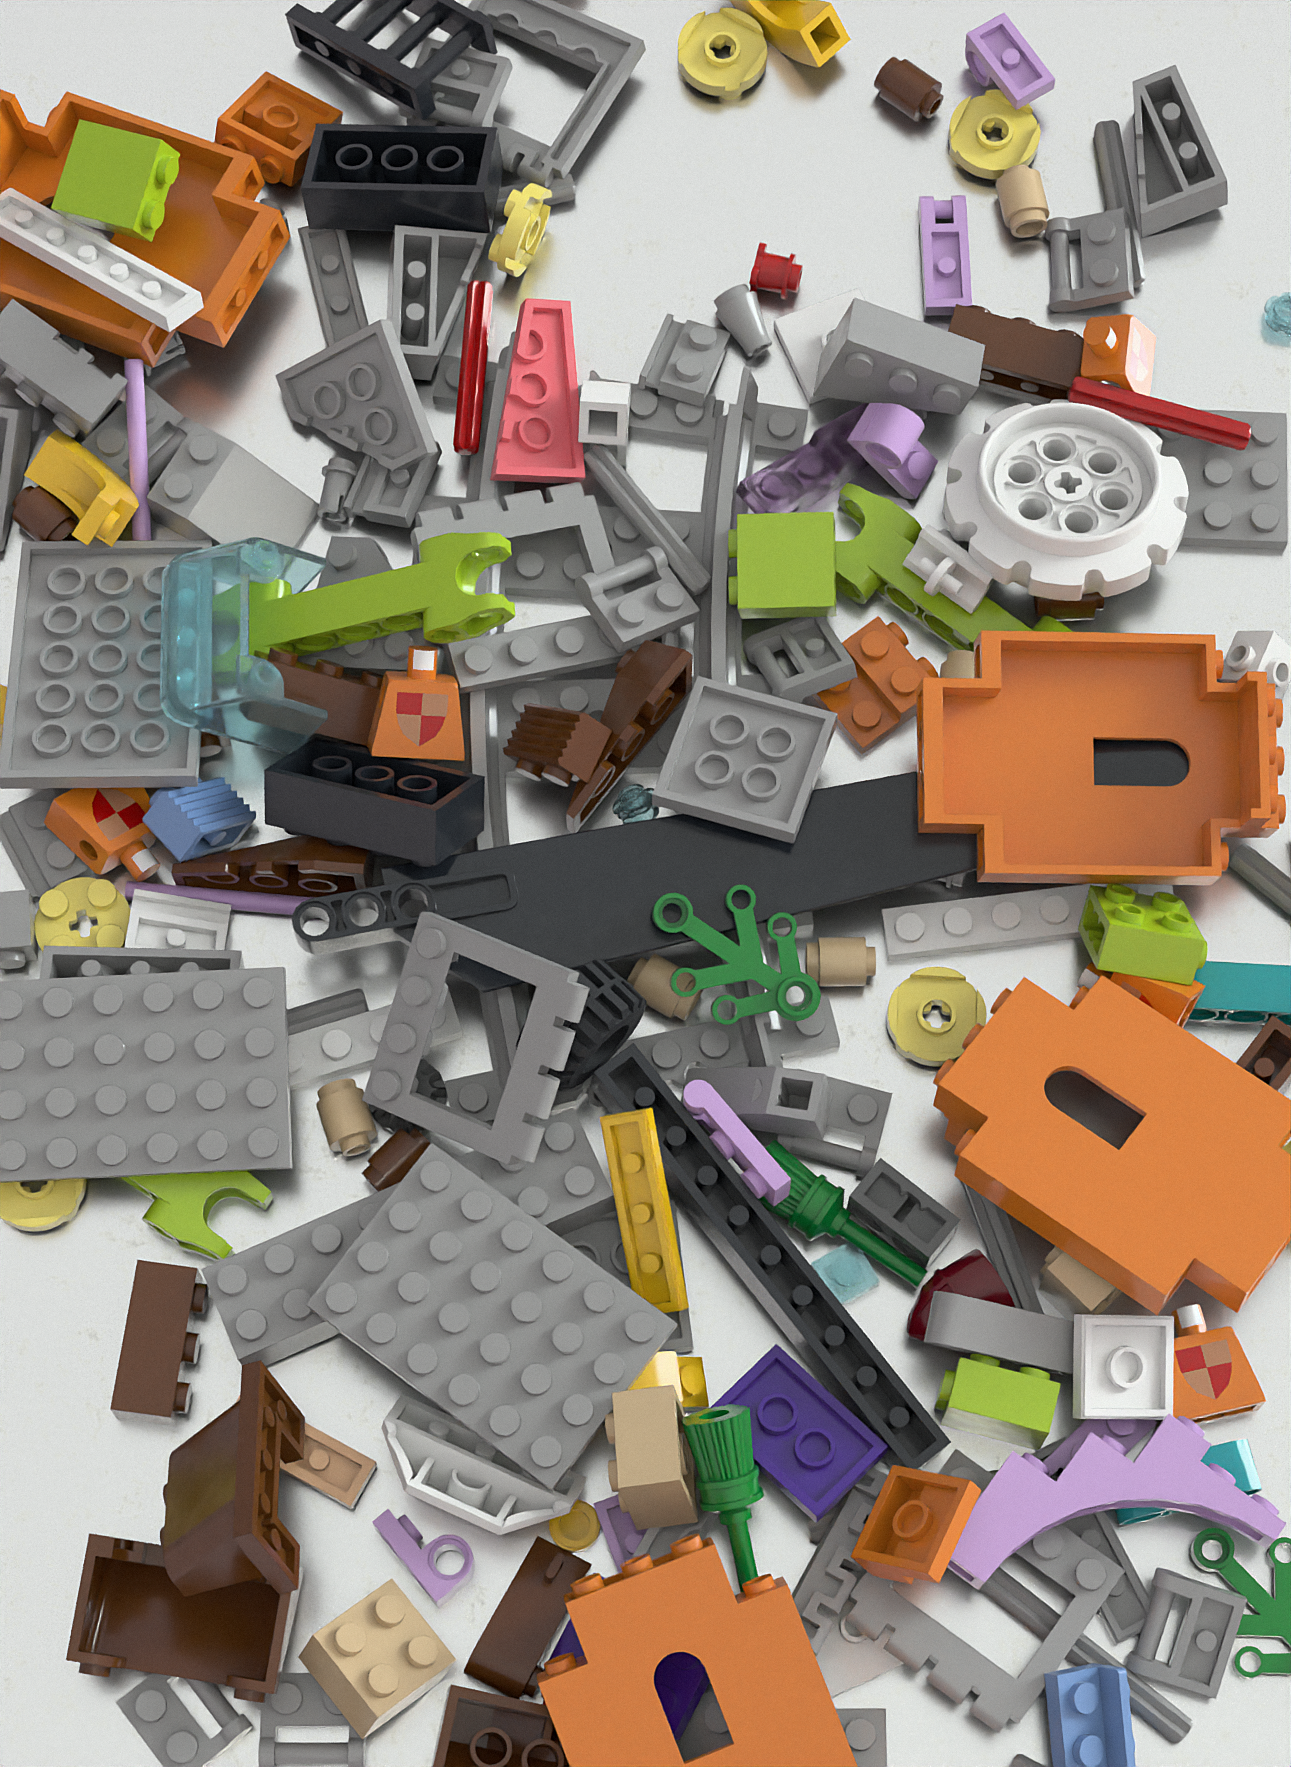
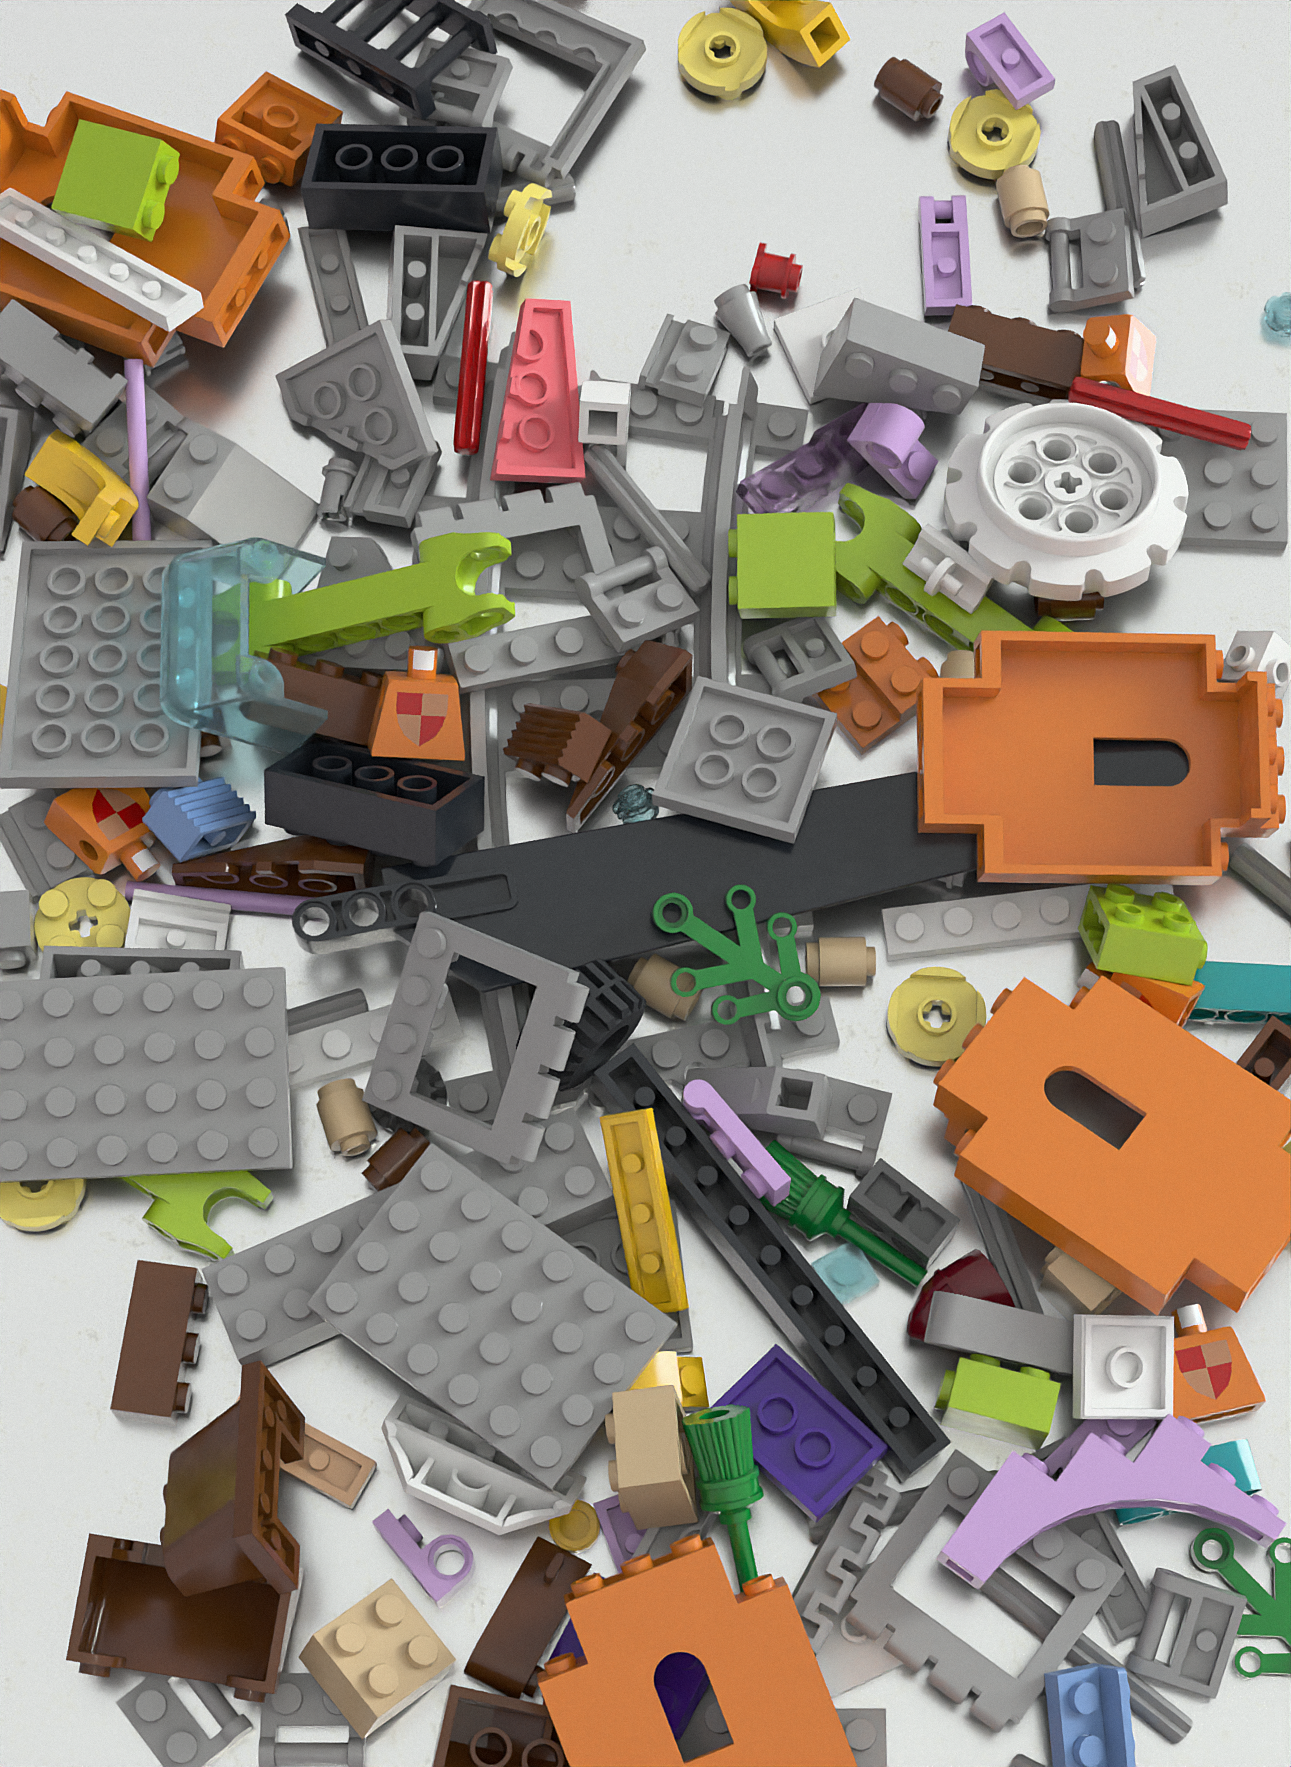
orange plate [850,1465,981,1585] -> none

